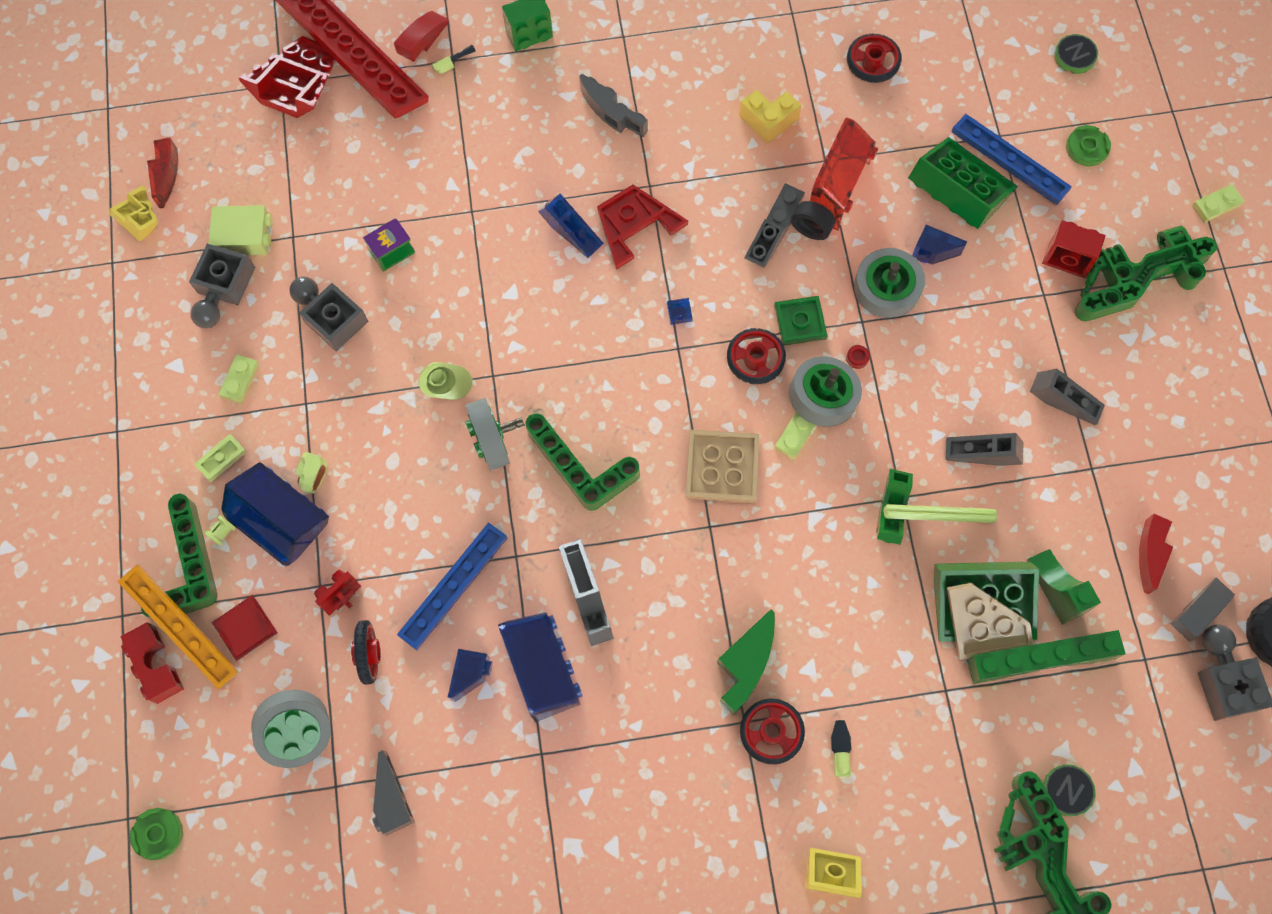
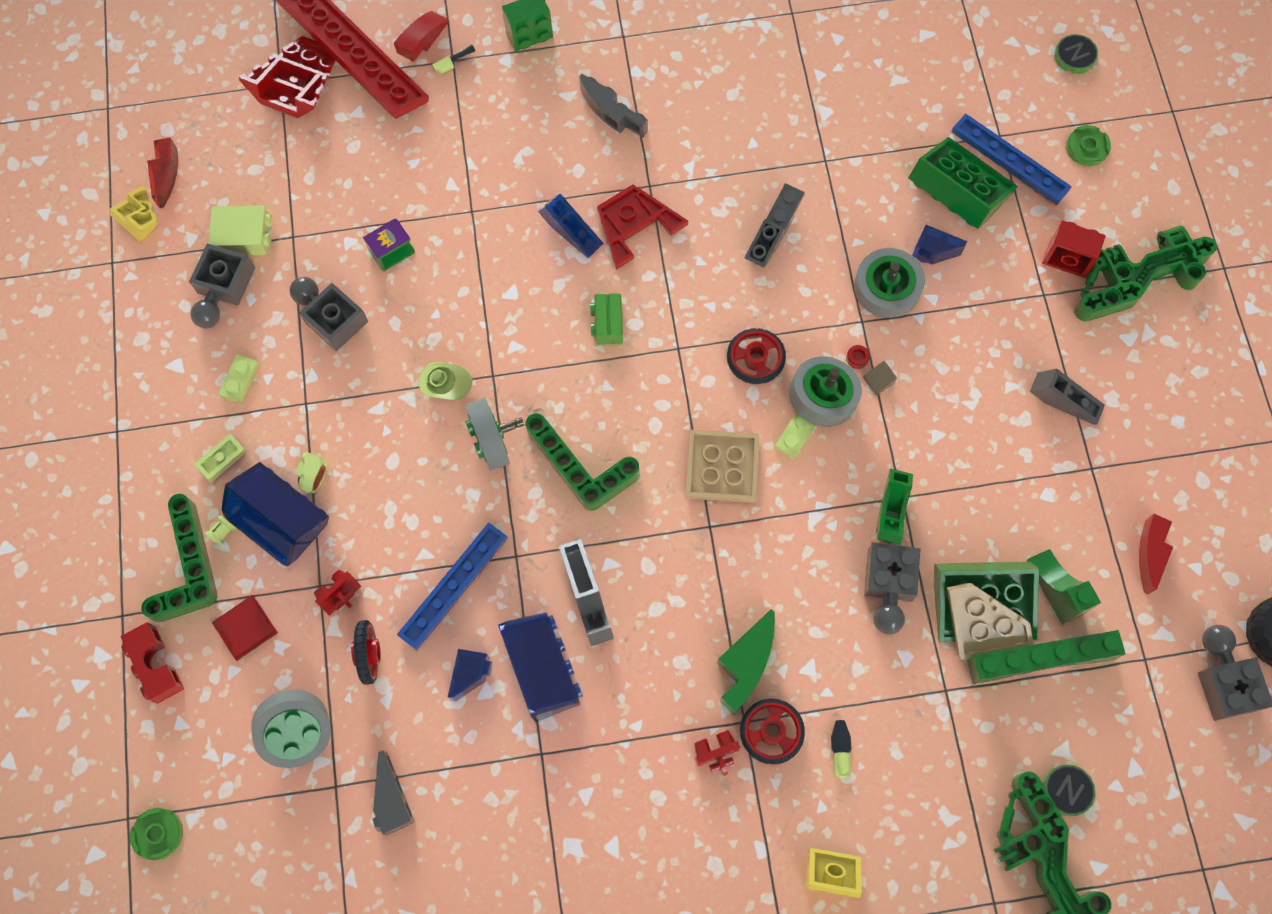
light orange plate [117,564,239,690] -> none
clear blue plate [667,298,693,325] -> none
light yellow brick [739,89,801,144] -> none
green tile [774,296,828,346] -> none
black tyre [791,201,836,240] -> none
clear red windscreen [810,117,879,231] -> none
red wheel [847,33,902,83] -> none
yellowish green axle [883,504,998,523] -> none
dark grey slope [945,433,1024,466] -> none
dark grey slope [1170,577,1235,642] -> none
yellowish green plate [1192,184,1244,223] -> none
none -> bright green brick [590,293,623,345]
none -> red hips [694,730,741,776]
none -> dark tan slope [863,361,897,395]
none -> dark grey brick [864,542,921,635]

